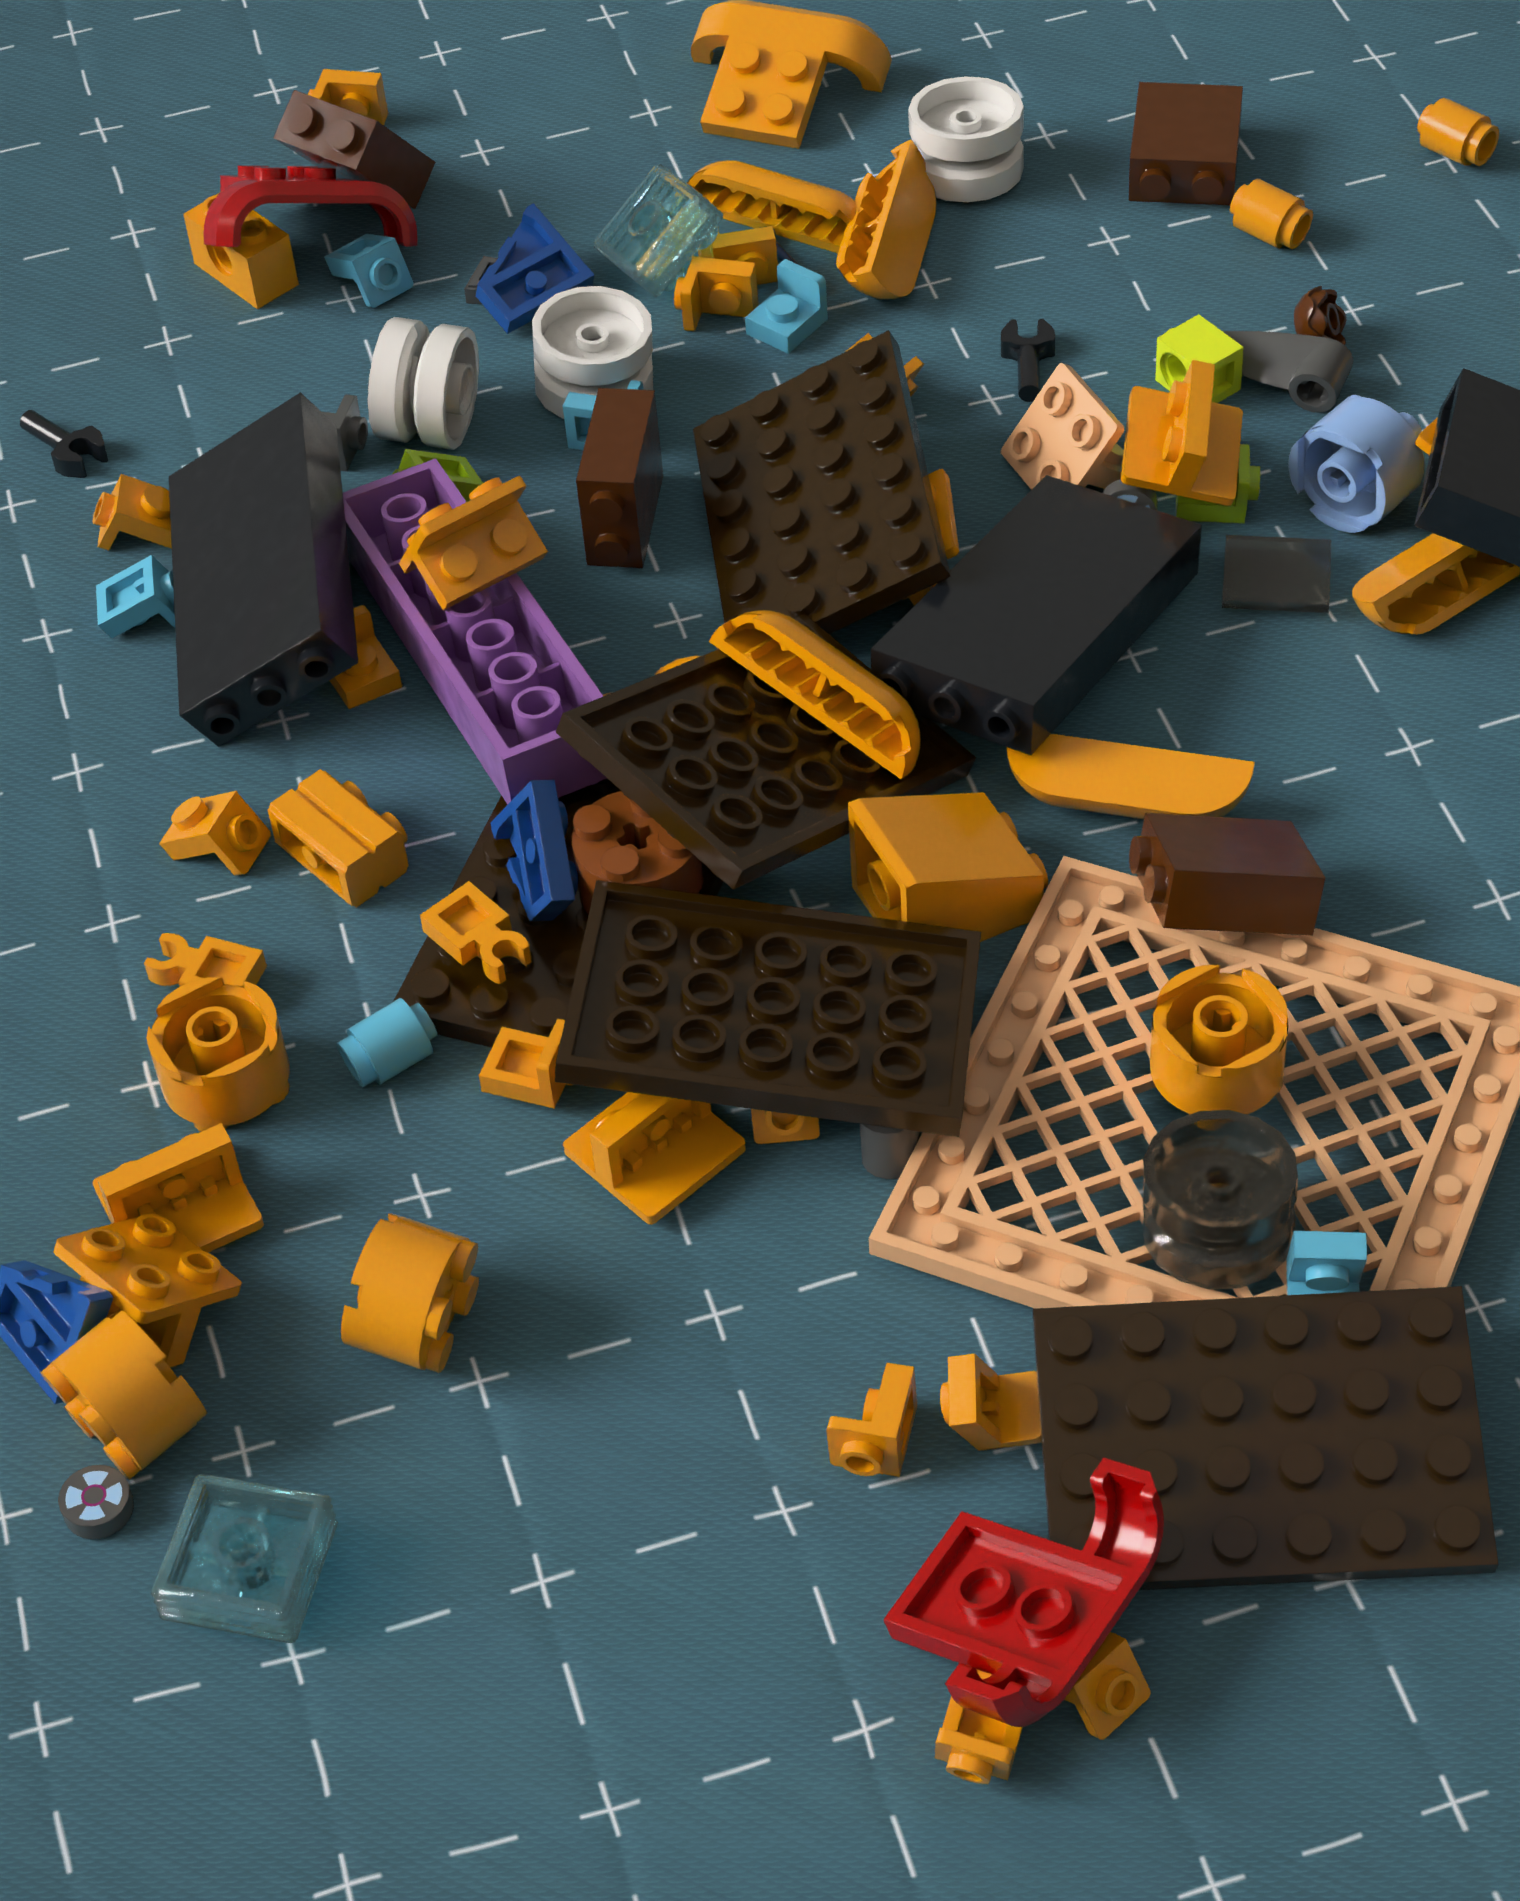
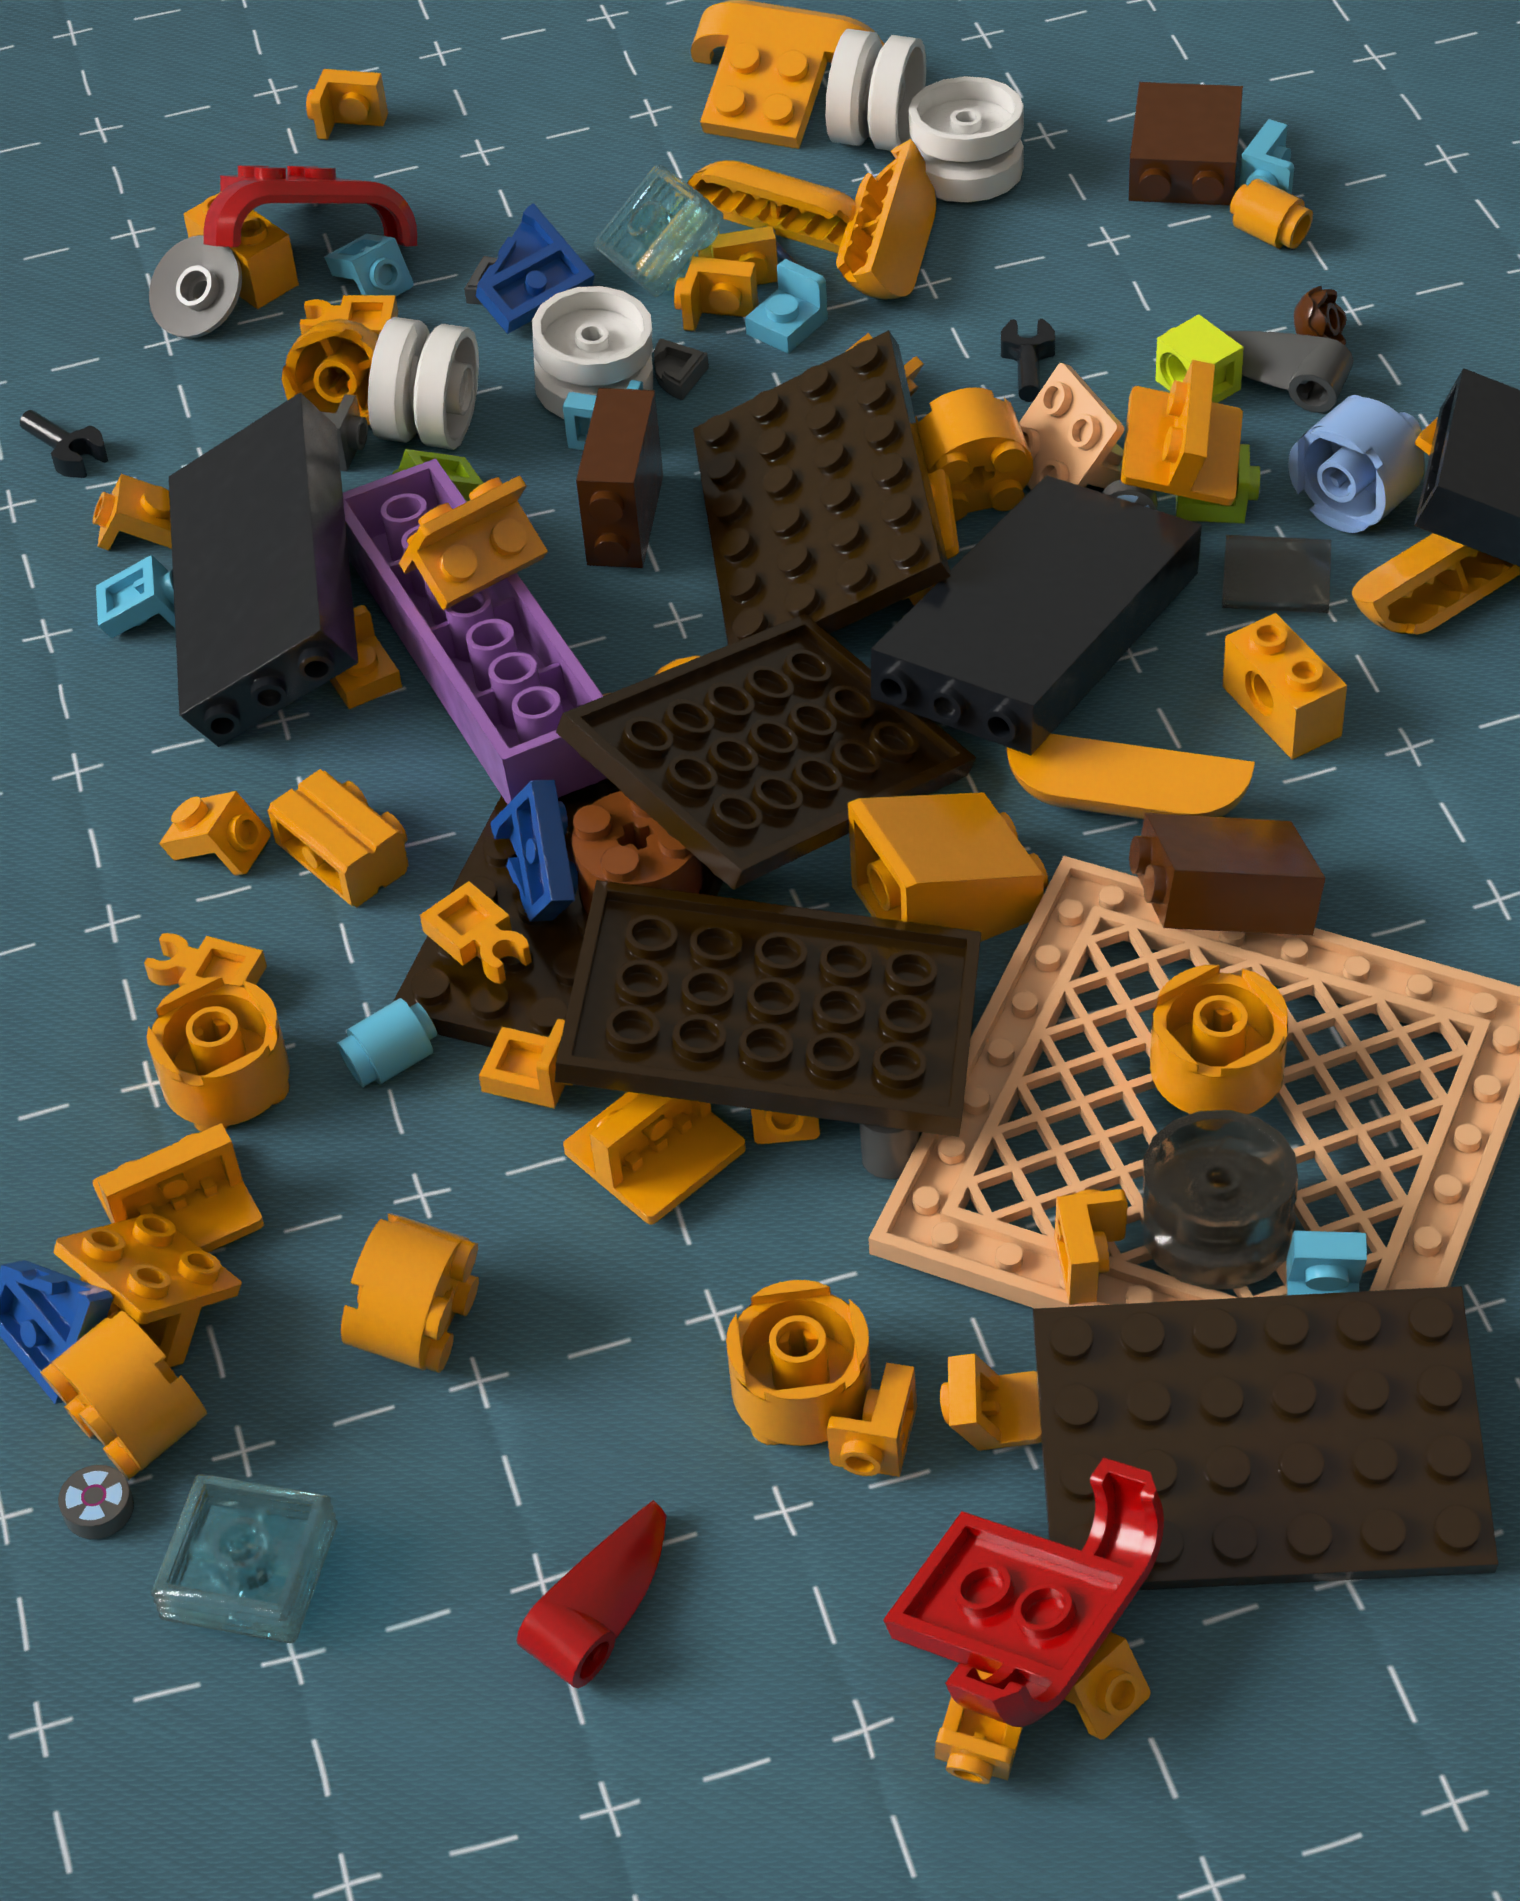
reddish brown brick [273,90,436,209] -> none
light orange brick [709,610,920,779] -> none
light orange brick [1417,98,1499,166] -> none
none -> light grey dish [149,235,242,339]
none -> light orange cylinder [281,319,379,425]
none -> light orange plate [299,295,398,335]
none -> red piece [516,1500,667,1689]
none -> dark grey tile [654,338,709,400]
none -> light orange brick [726,1280,872,1446]
none -> white wheel [825,29,926,151]
none -> light orange brick [915,387,1033,521]
none -> light orange bracket [1054,1189,1128,1305]
none -> light orange brick [1222,613,1347,760]
none -> medium azure bracket [1239,119,1295,194]

